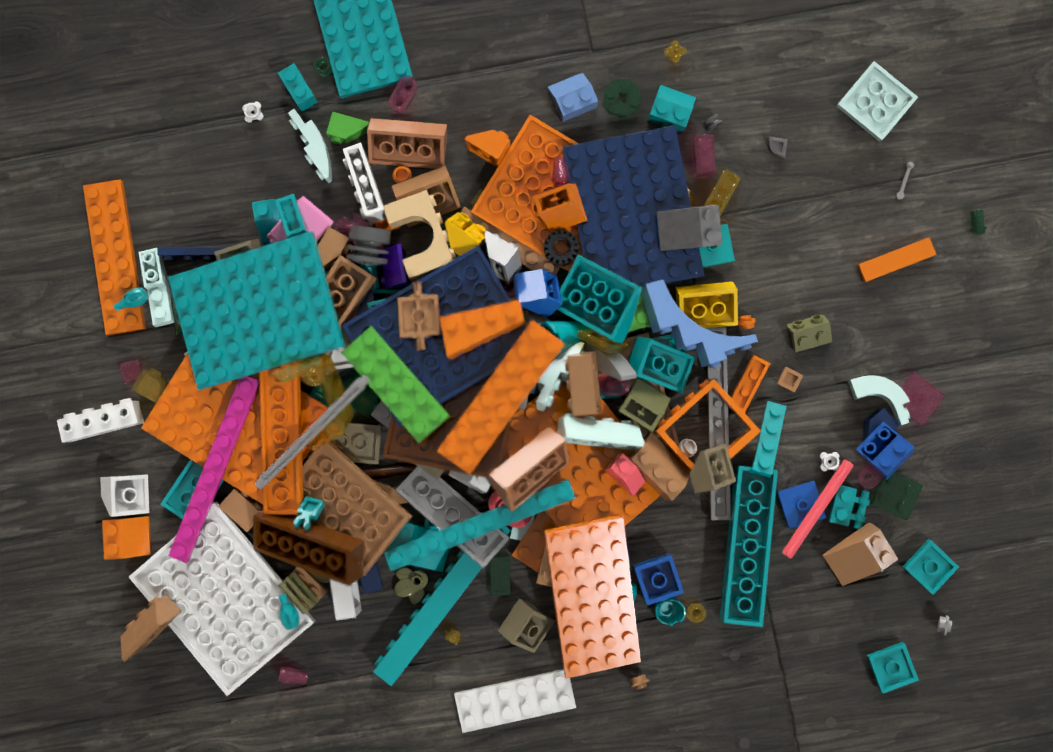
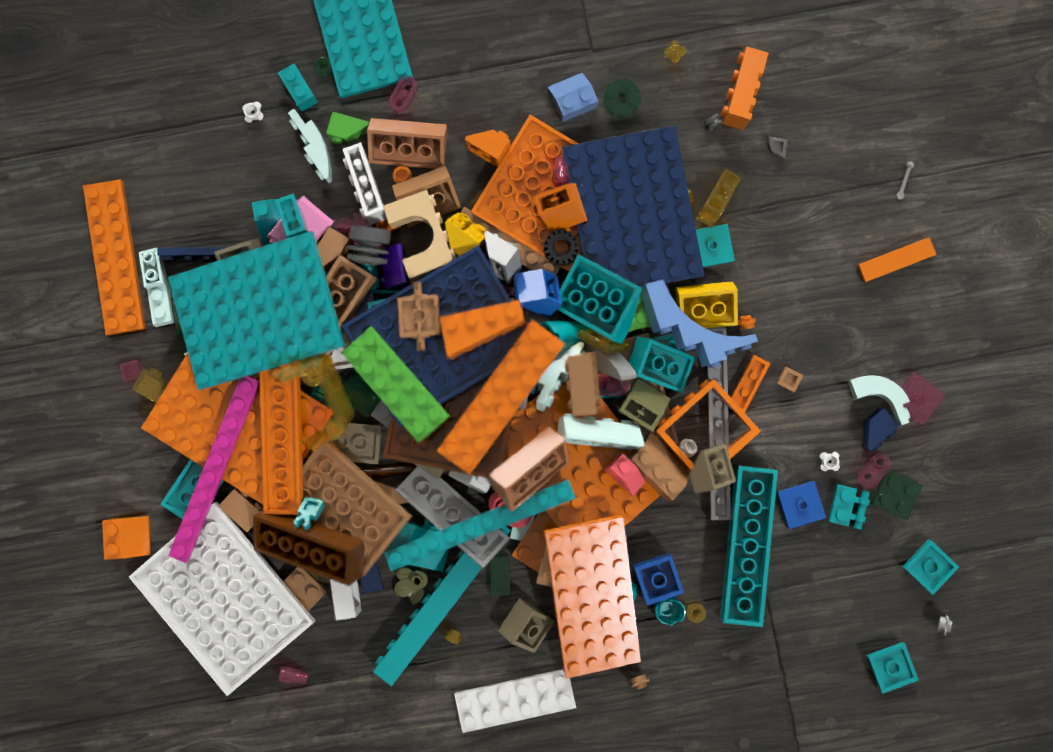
white brick [57,398,144,443] -> none
white slope [100,475,149,517] -> none
teal piece [113,287,149,311] -> none
medium nougat slope [121,594,182,662] -> none
light grey piece [255,375,370,489] -> none
olive tile [278,572,319,615] -> none
teal piece [278,594,299,630] -> none
teal slope [647,85,696,134] -> none
flat silver slope [656,205,722,251] -> none
clear pink brick [691,134,716,178] -> none
teal plate [751,401,786,478] -> none
coral axle [782,460,853,559] -> none
olive bracket [787,315,832,352] -> none
medium nougat slope [822,522,898,586] -> none
light aqua plate [836,61,918,142] -> none
blue slope [856,422,914,480] -> none
clear green pin [970,210,987,235] -> none
none -> orange wedge [720,47,768,130]

